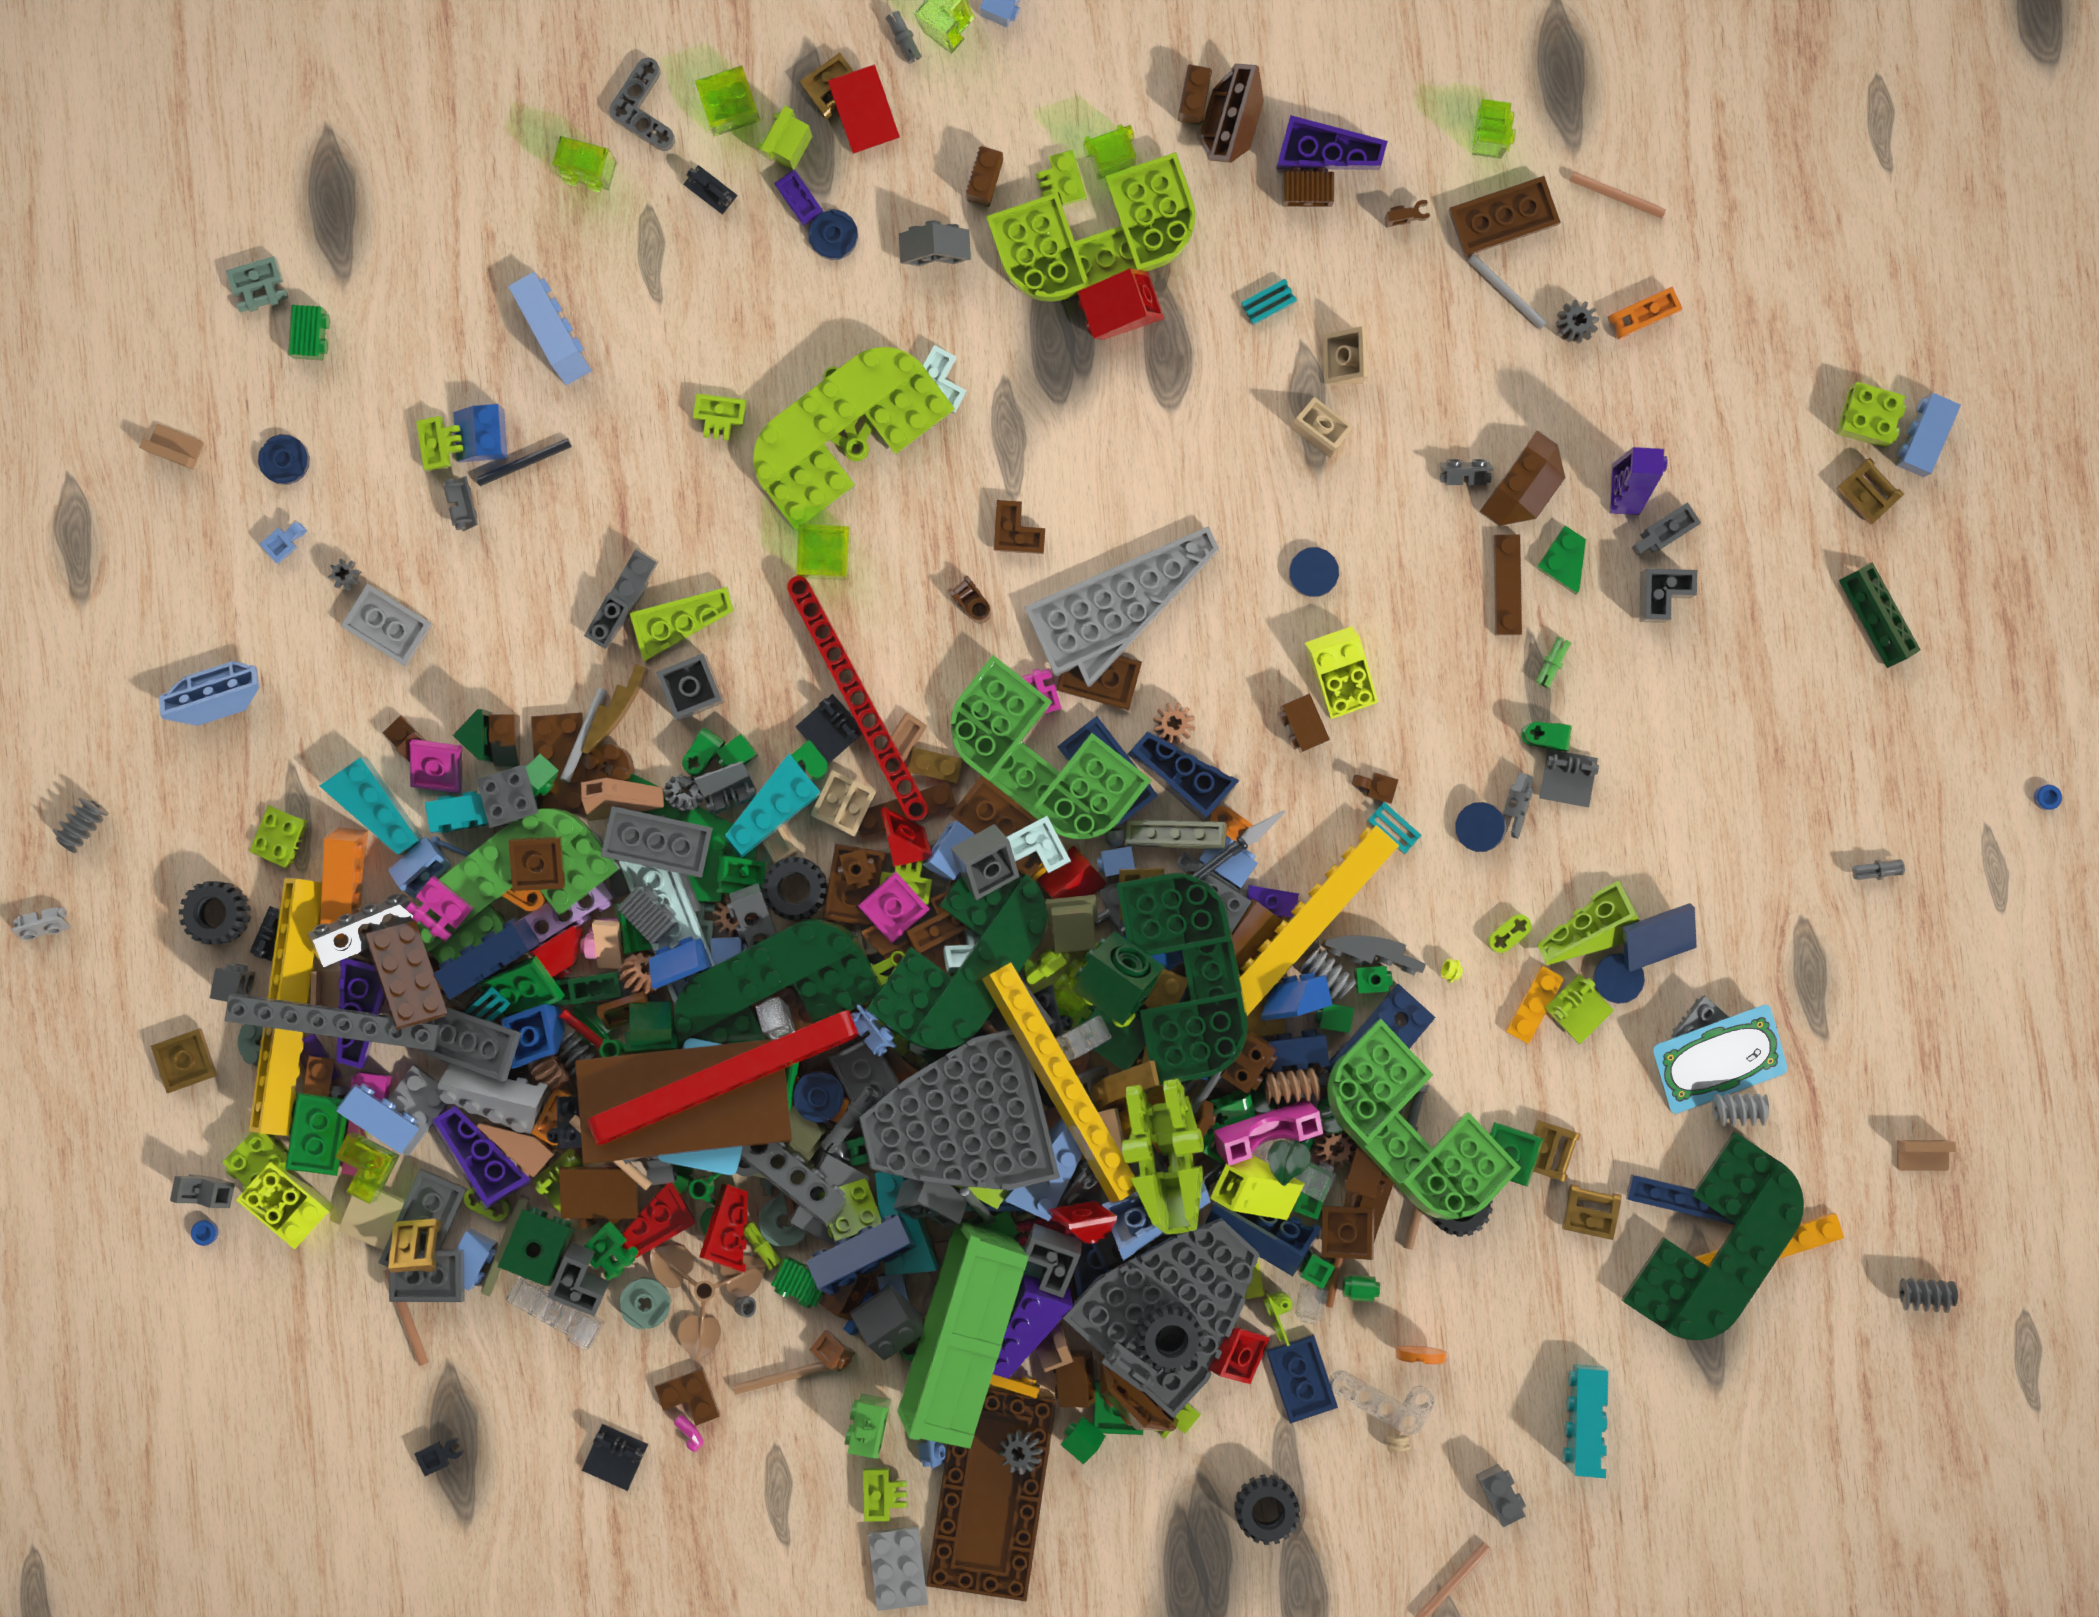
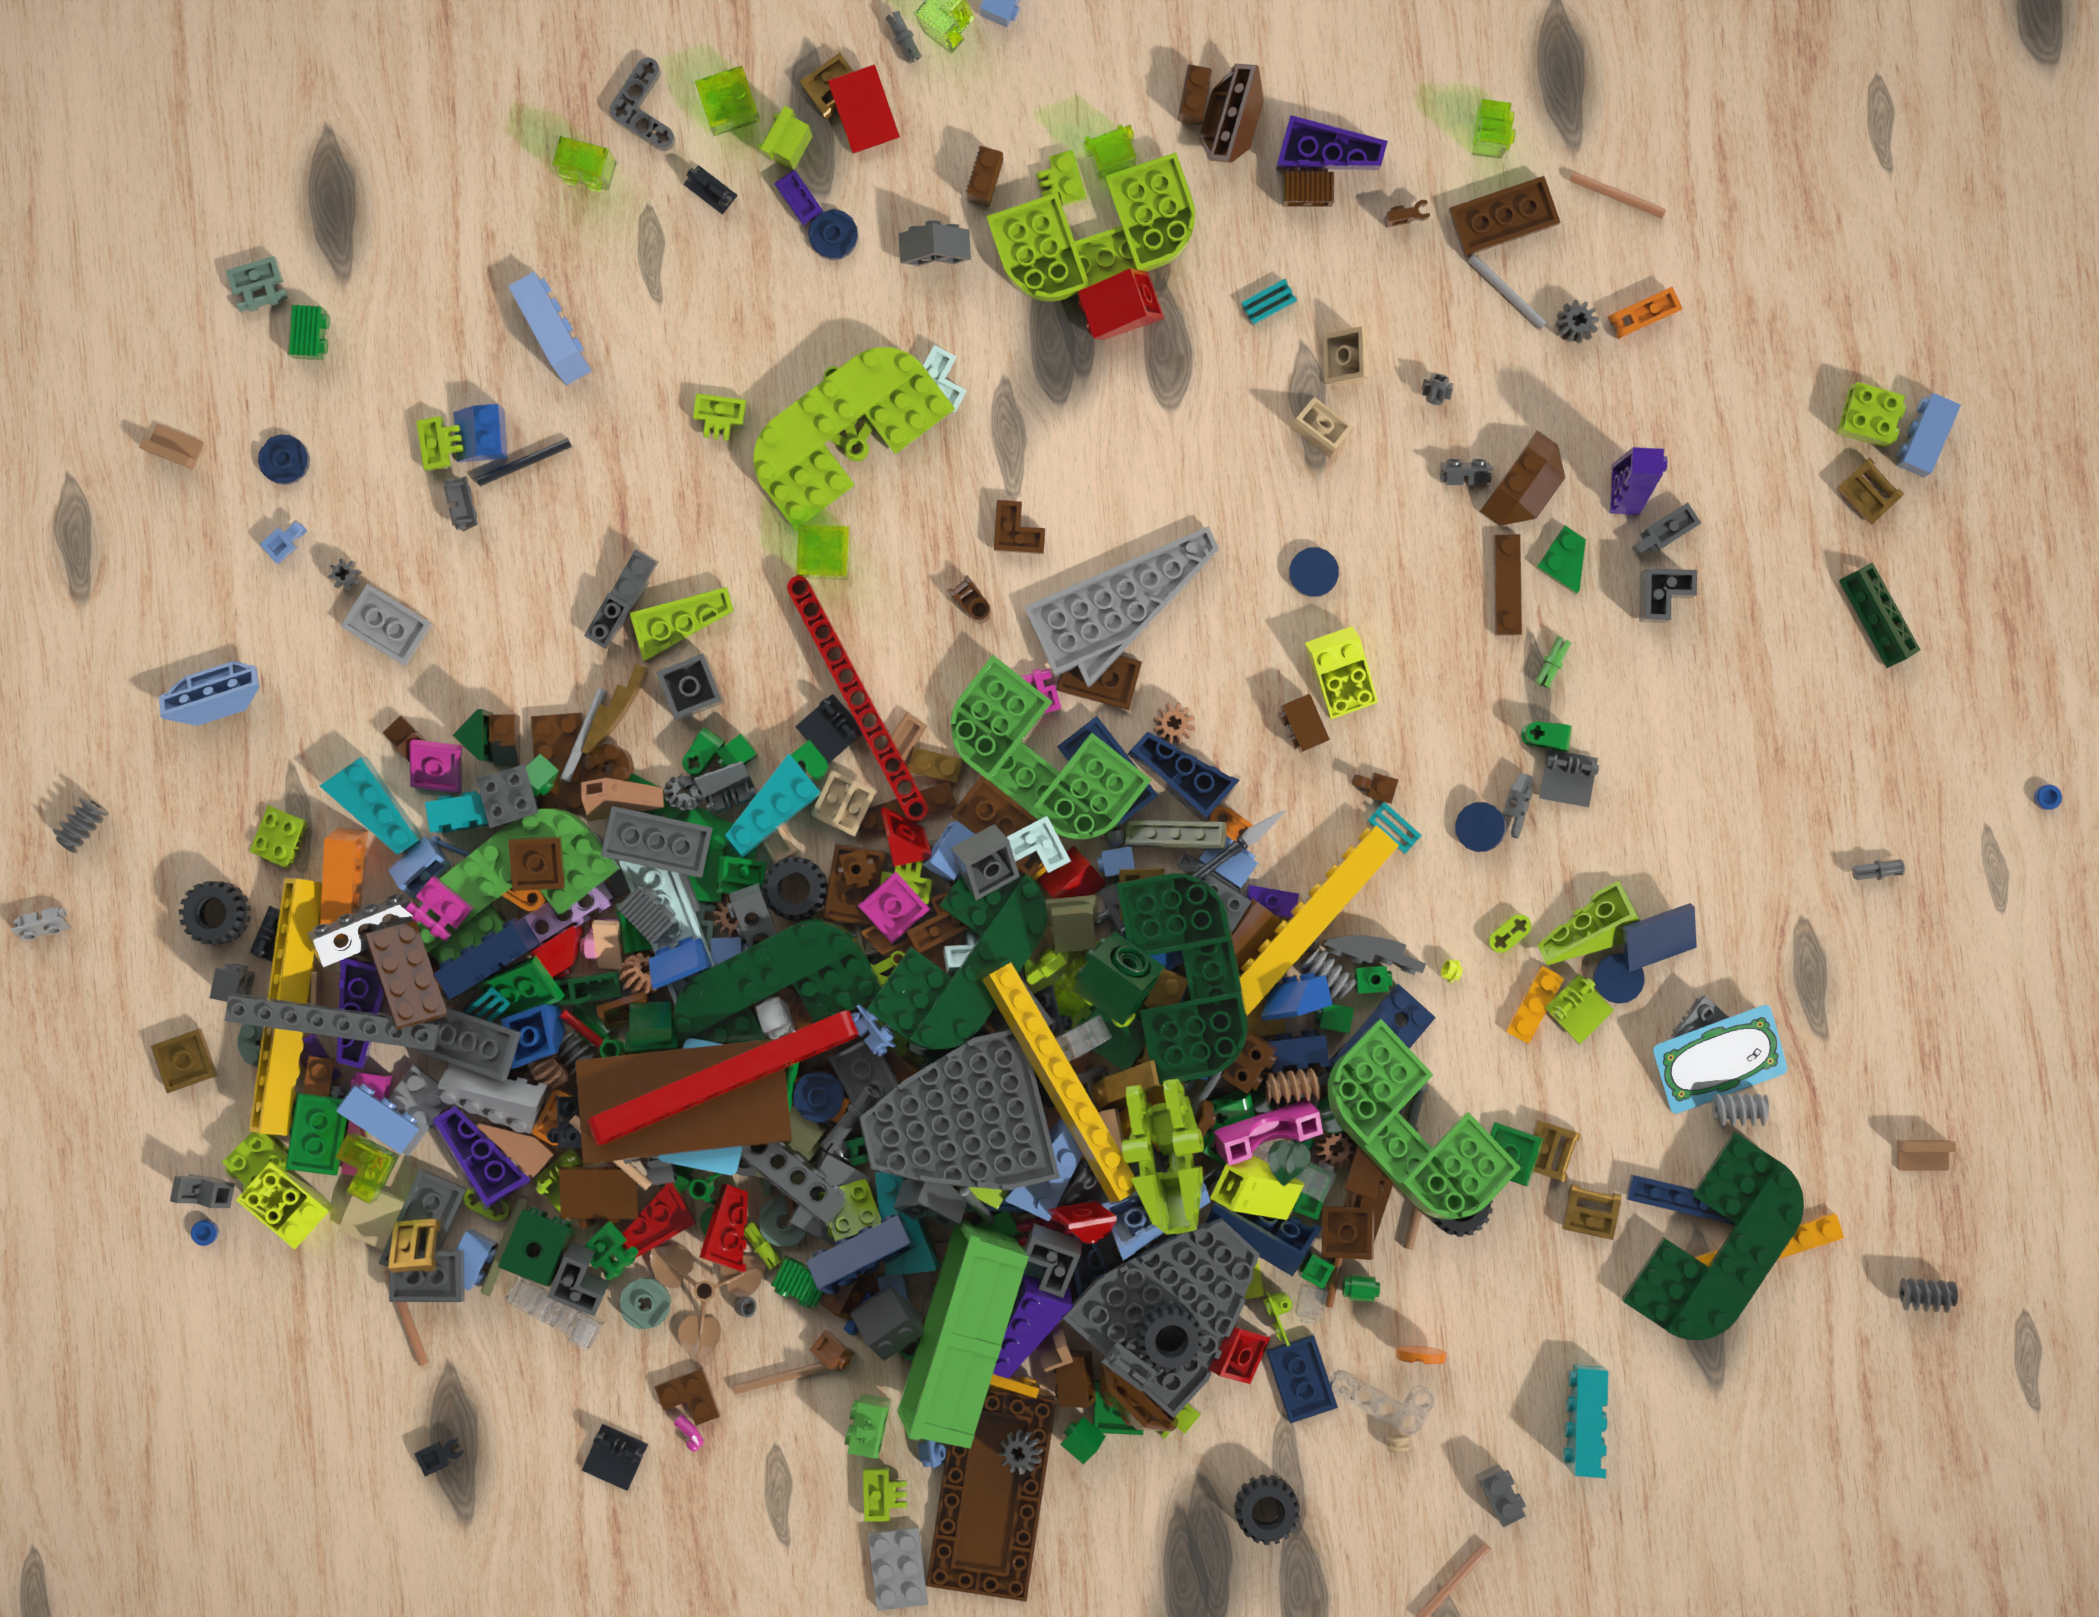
none -> dark grey gear [1422,373,1453,405]

